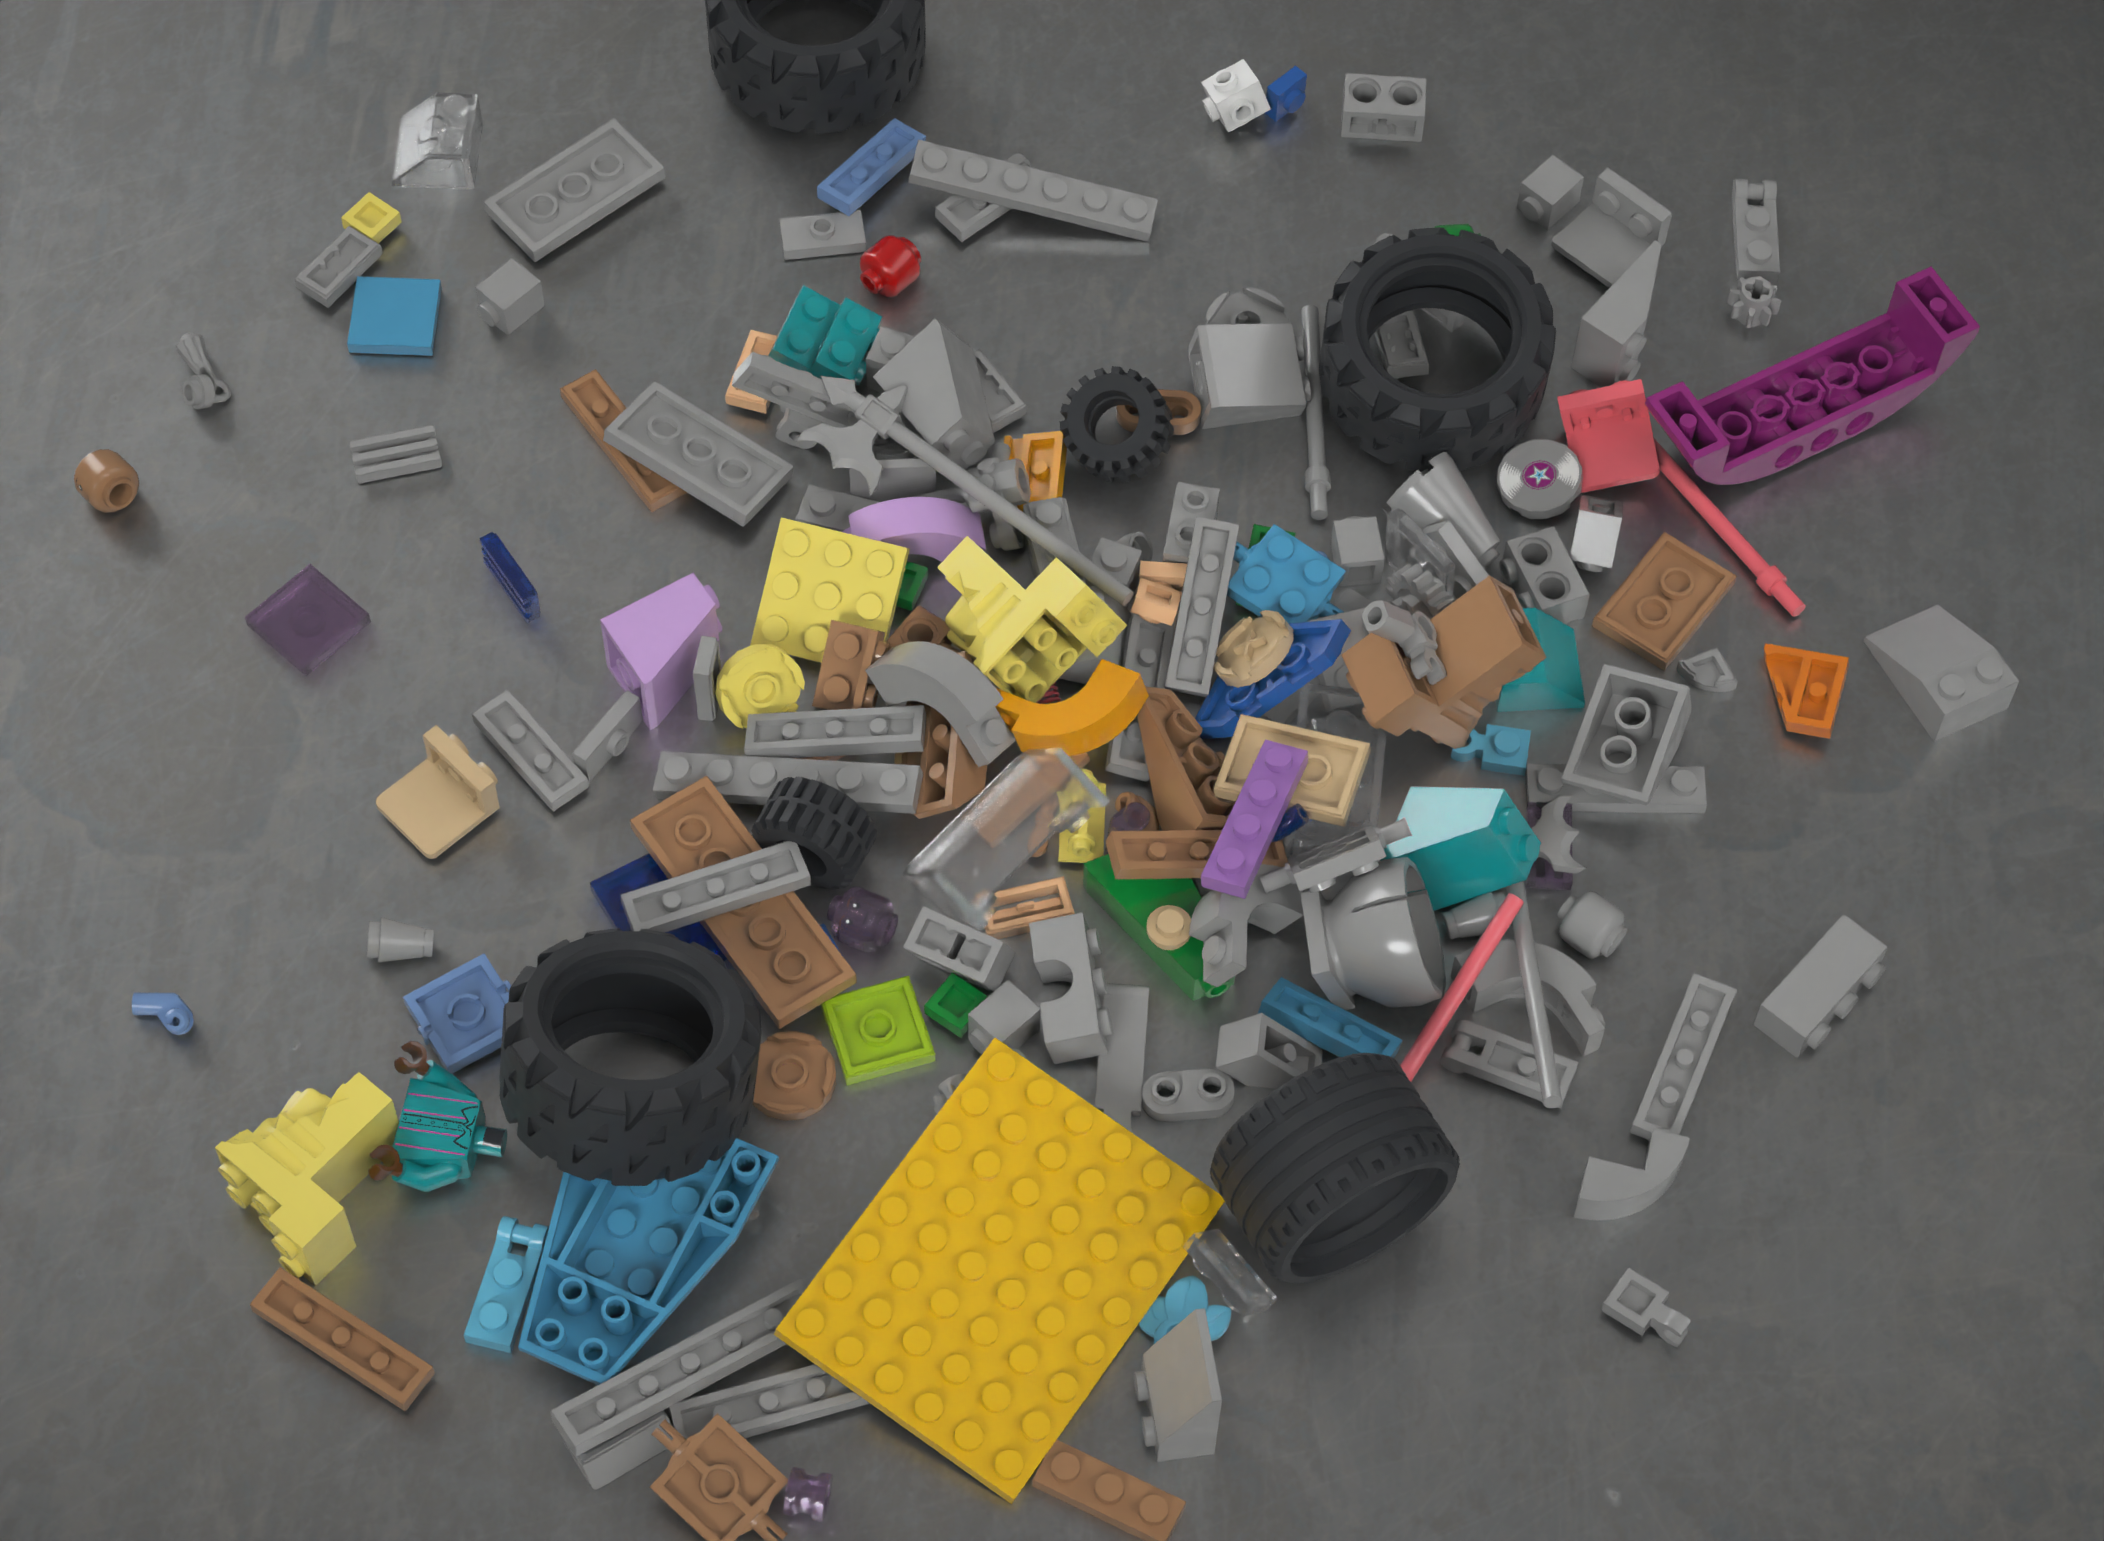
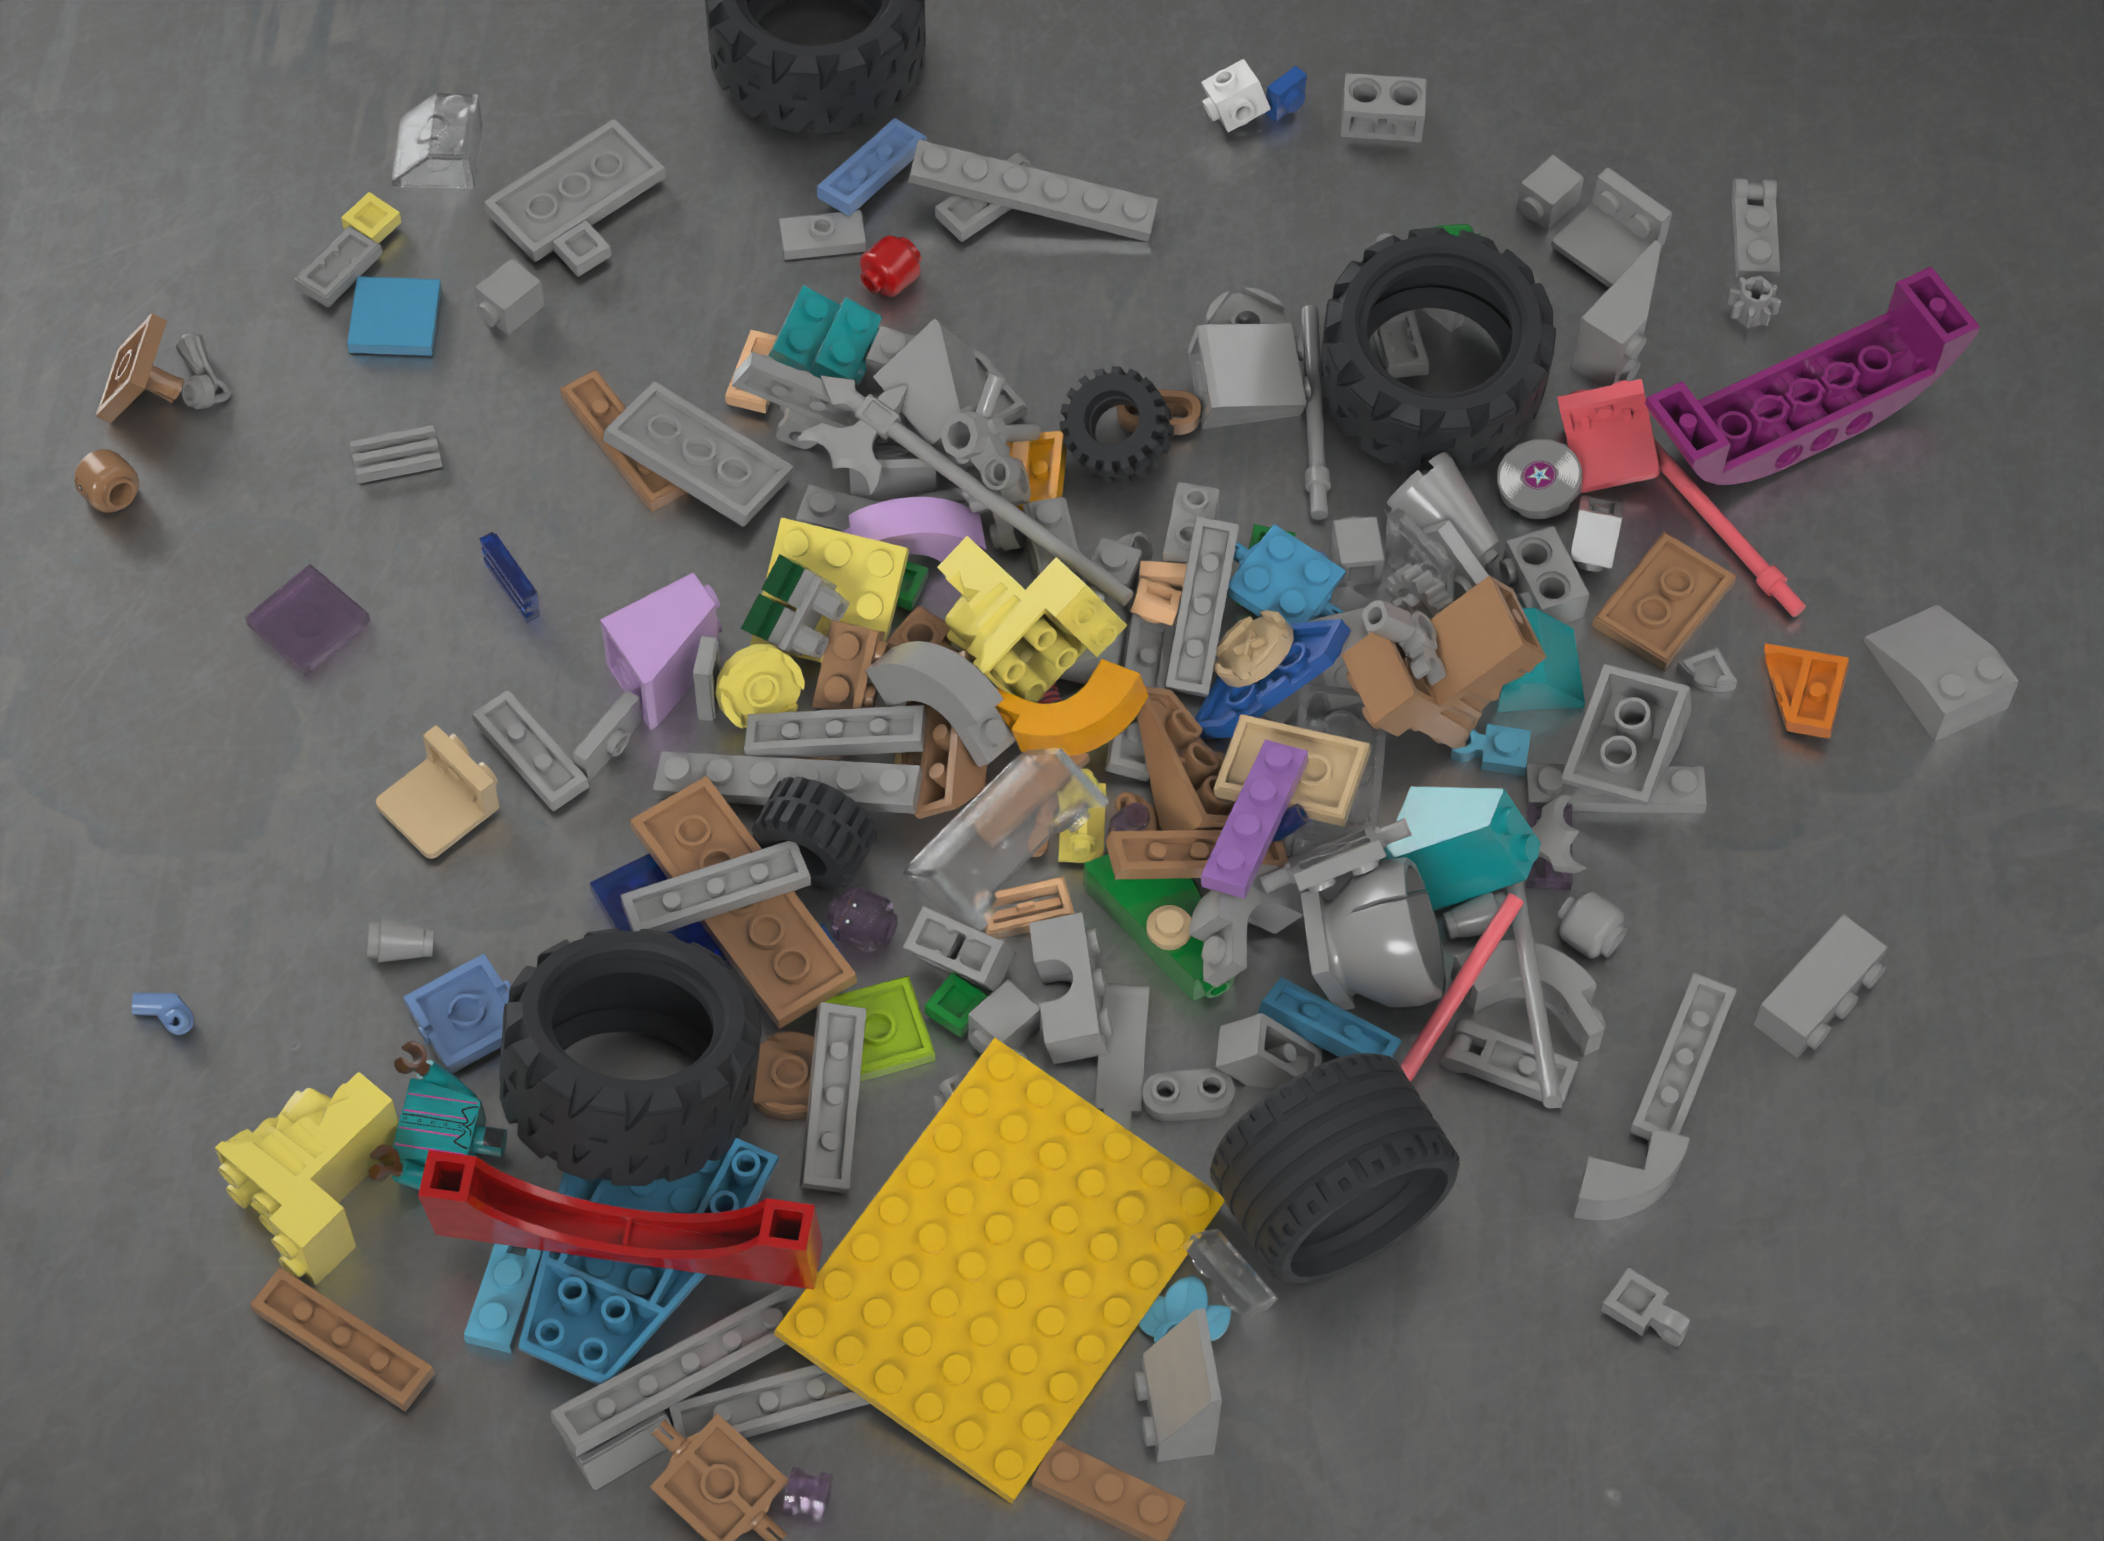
none -> medium nougat tile [96,313,184,424]
none -> red arch [418,1150,823,1290]
none -> light grey plate [552,220,612,277]
none -> light grey hips [740,554,850,659]
none -> light grey plate [800,1002,866,1194]
none -> light grey piece [940,371,1041,490]

